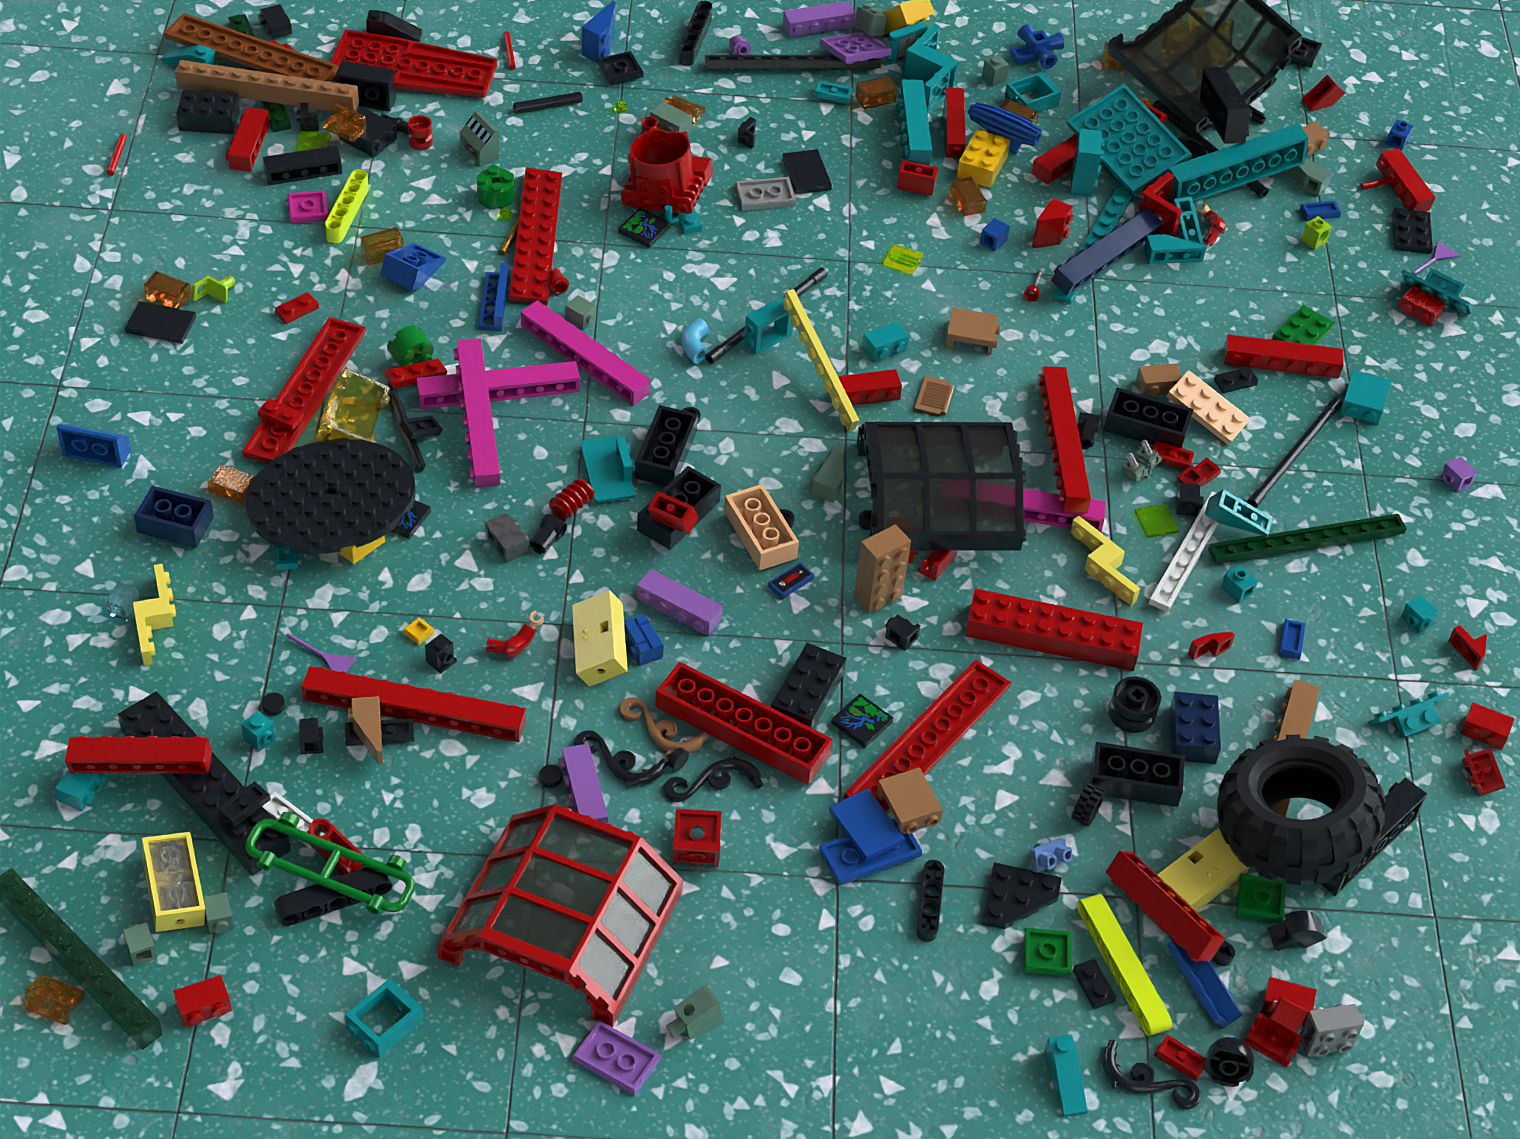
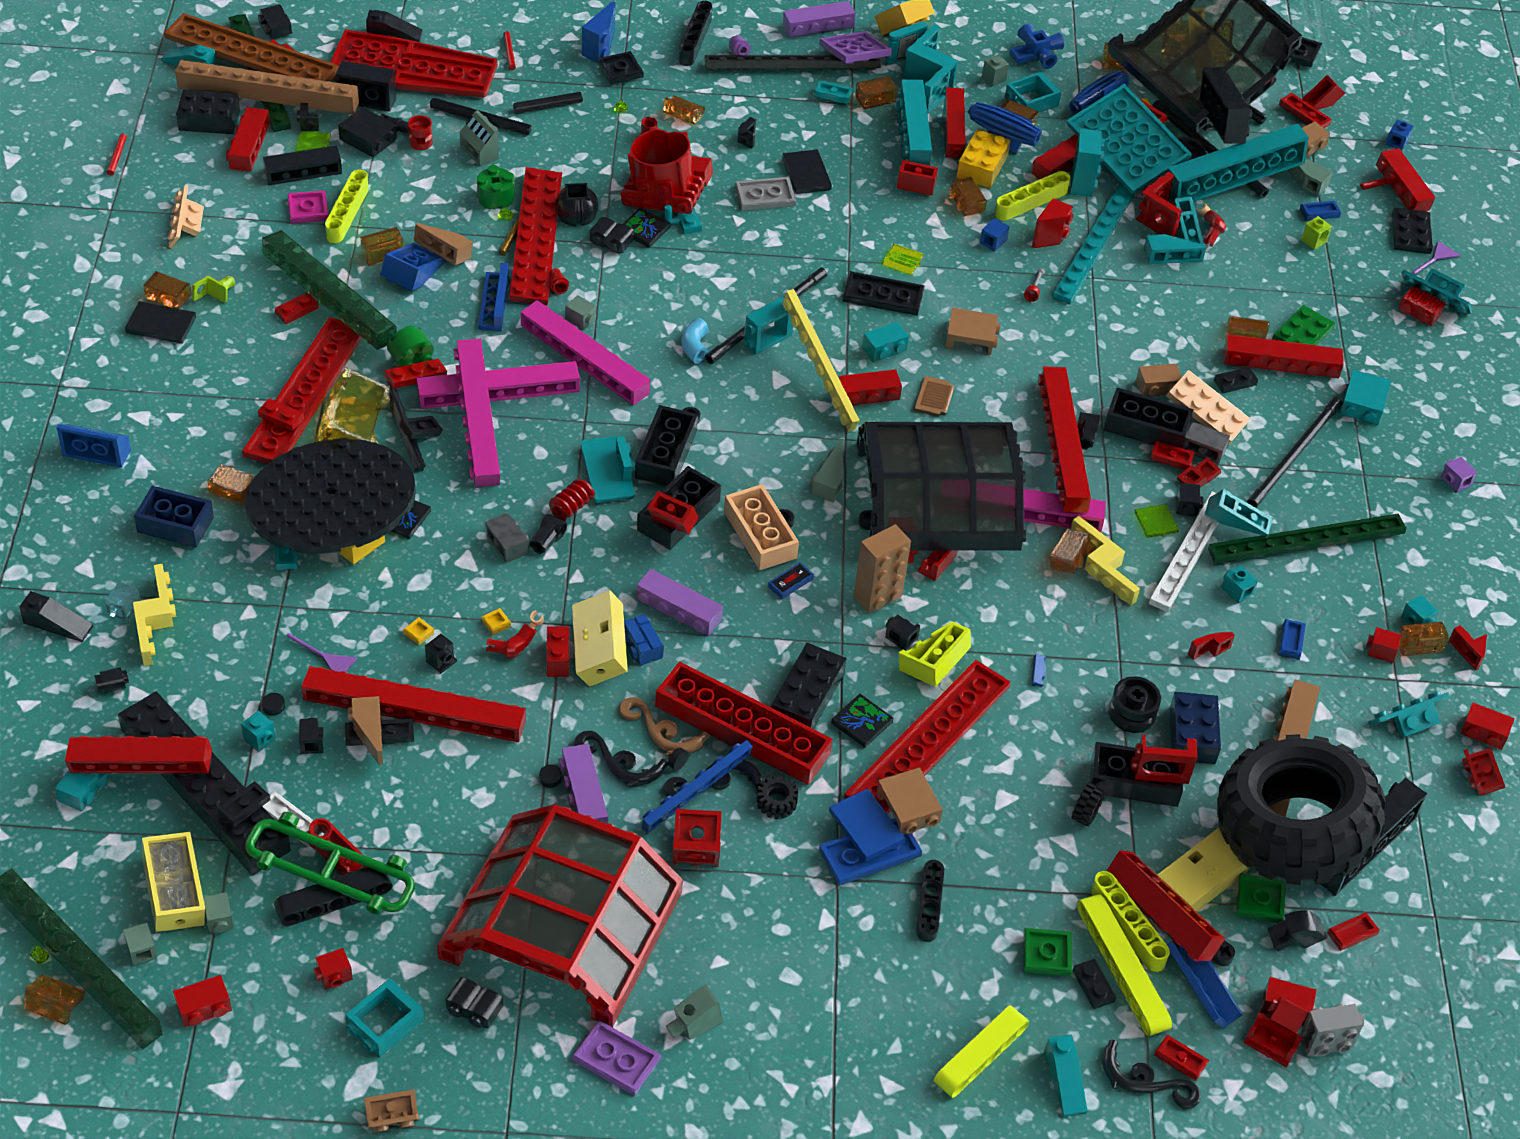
clear orange bracket [323,103,366,142] -> none
sand green brick [650,101,692,133] -> none
sand green brick [854,4,887,36] -> none
red brick [965,588,1143,671] -> none
black plate [982,862,1062,929] -> none
medium blue hips [1030,838,1073,873] -> none
dark blue brick [1051,208,1164,296] -> none
sand green piece [1122,440,1162,481] -> none
black cylinder [1205,1037,1254,1087] -> none
none -> black slope [19,591,93,642]
none -> clear neon green rock [30,946,49,964]
none -> black brick [94,667,129,693]
none -> light nougat bracket [167,185,204,248]
none -> clear green brick [261,230,397,350]
none -> red brick [313,948,353,989]
none -> medium nougat bracket [364,1089,419,1132]
none -> medium nougat slope [413,223,473,265]
none -> black axle [430,98,532,135]
none -> black brick [445,977,504,1028]
none -> yellow tile [481,608,511,636]
none -> red brick [547,626,569,677]
none -> black piece [556,183,598,226]
none -> black brick [589,217,634,253]
none -> blue plate [641,740,753,834]
none -> black tyre [757,775,798,819]
none -> black tile [843,271,925,316]
none -> neon yellow wedge [898,621,971,687]
none -> neon yellow beam [933,1005,1030,1098]
none -> neon yellow beam [994,171,1070,221]
none -> piece [1032,654,1046,687]
none -> clear orange brick [1049,528,1092,574]
none -> blue plate [1069,70,1130,114]
none -> neon yellow beam [1091,871,1170,972]
none -> red panel [1131,734,1198,784]
none -> flat silver brick [1182,422,1230,465]
none -> clear orange panel [1227,316,1270,339]
none -> red plate [1279,92,1332,128]
none -> red tile [1327,912,1380,951]
none -> red brick [1366,627,1401,663]
none -> clear orange brick [1399,622,1449,656]

